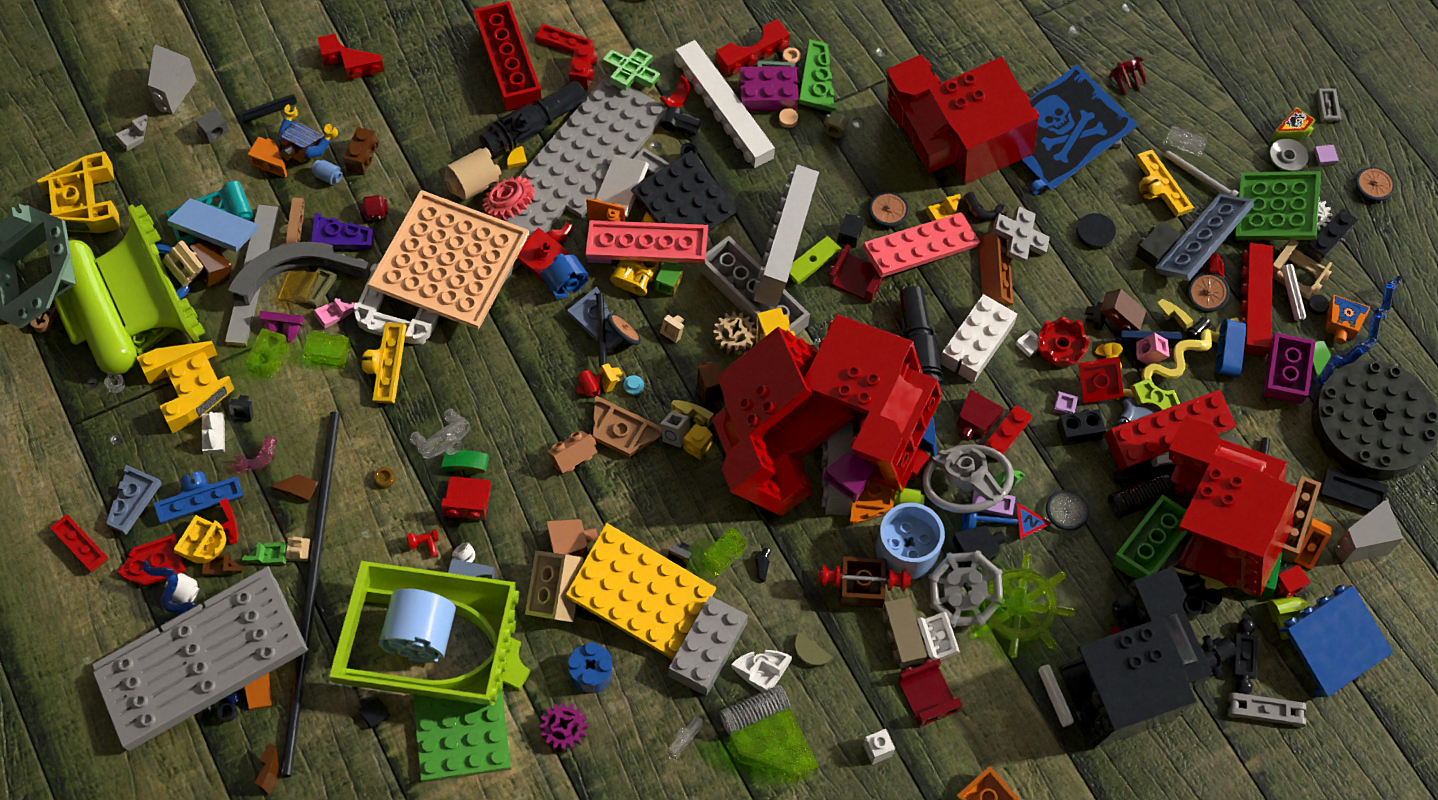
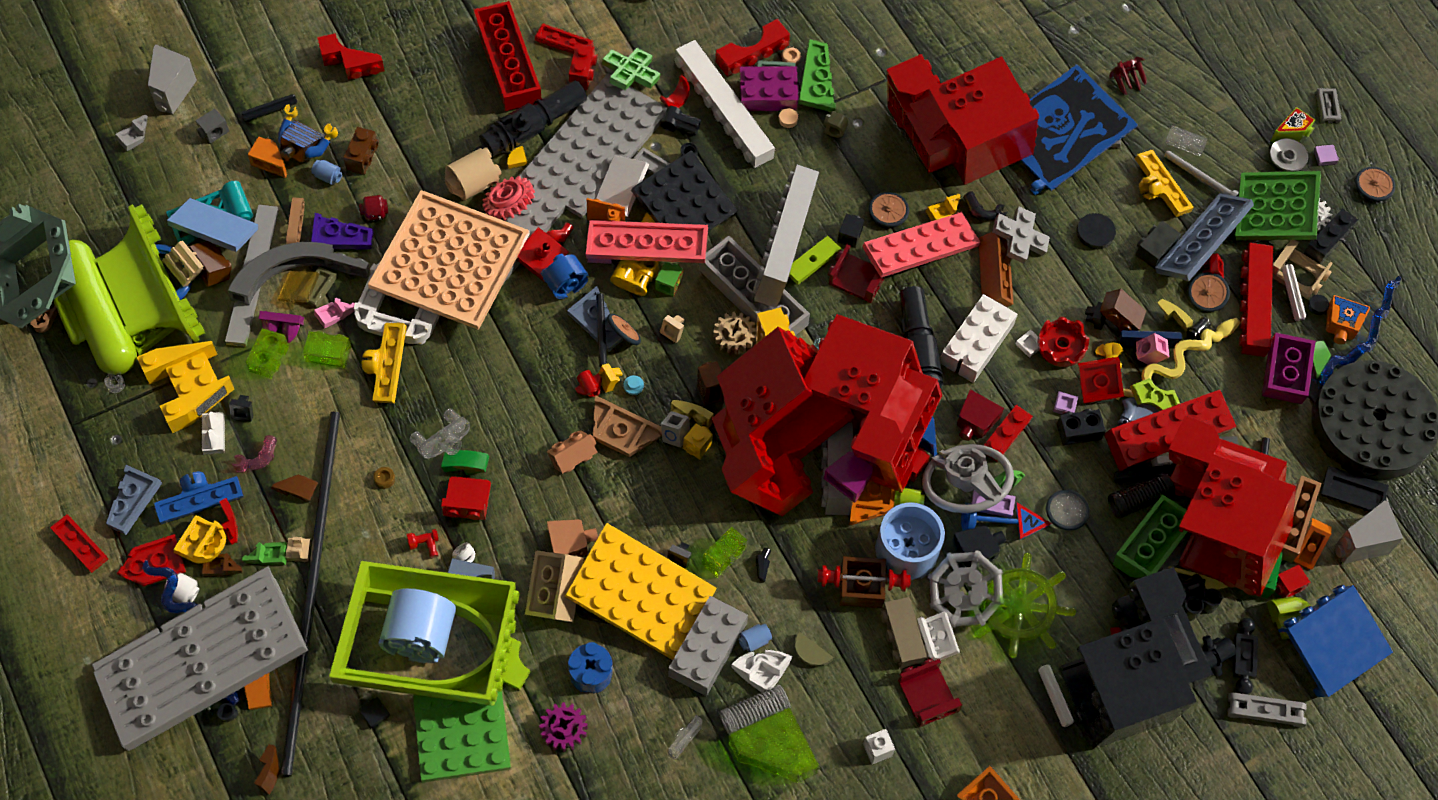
yellow wedge [37,152,120,233] -> none
blue beam [1215,319,1246,378] -> none
none -> medium blue brick [738,624,772,652]

